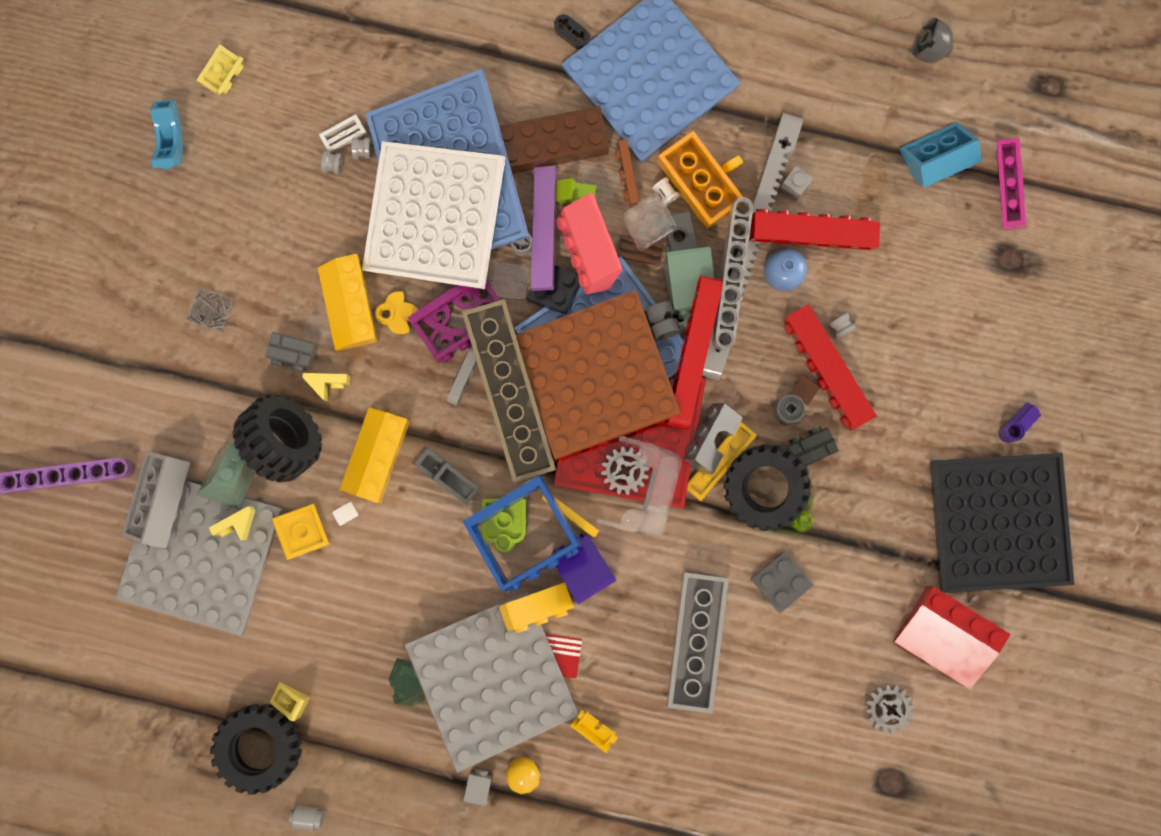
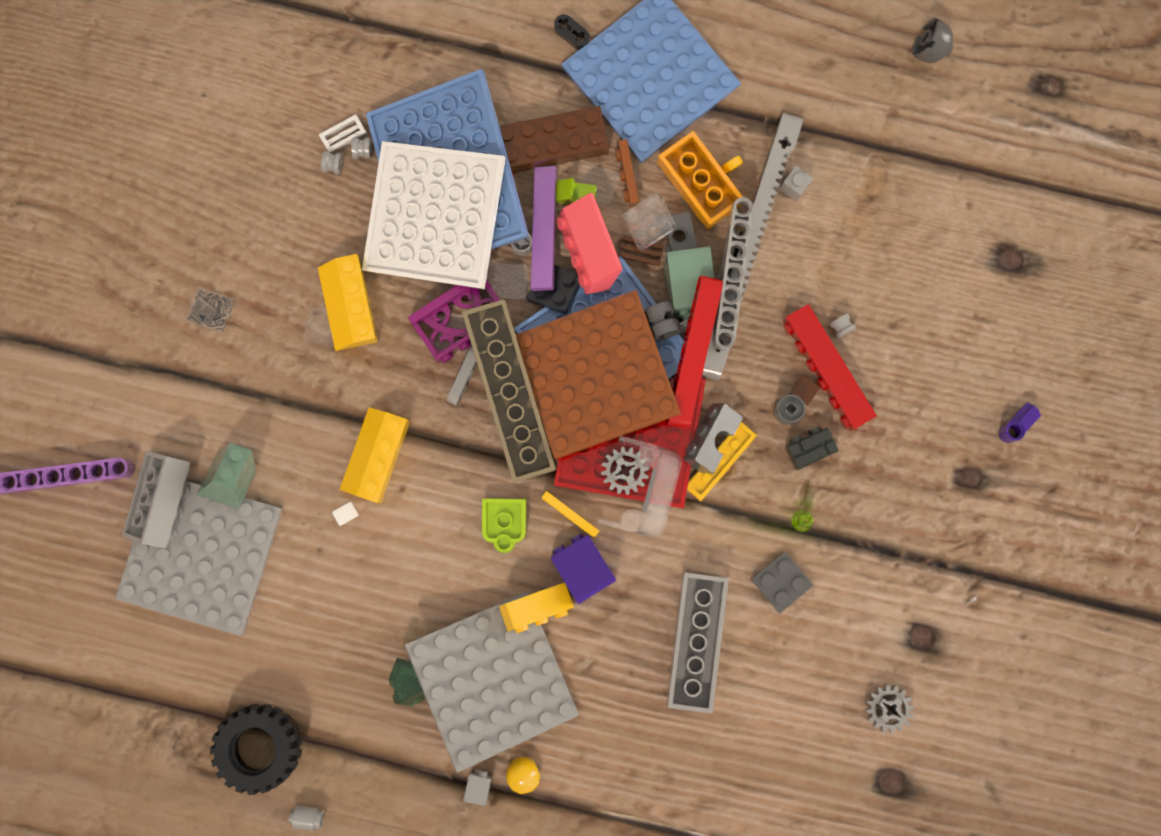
dark azure arch [150,99,183,170] -> none
light yellow bracket [196,44,244,96] -> none
light yellow slope [209,506,256,541] -> none
black tyre [233,394,322,482] -> none
dark grey brick [266,332,318,372] -> none
light yellow slope [270,682,311,721] -> none
yellow tile [271,503,329,560] -> none
light yellow slope [303,373,350,402] -> none
yellow plate [375,291,418,334] -> none
dark grey slope [412,446,480,505] -> none
blue window [462,476,582,593] -> none
red sticker [545,634,582,679] -> none
yellow hinge [571,710,618,753] -> none
white bush [652,177,680,206] -> none
black tyre [723,444,812,531] -> none
brick [749,209,880,251] -> none
medium blue cylinder [764,248,807,291] -> none
slope [893,586,1011,689] -> none
dark azure slope [900,122,982,188] -> none
black plate [930,453,1075,593] -> none
dark pink brick [997,138,1027,231] -> none

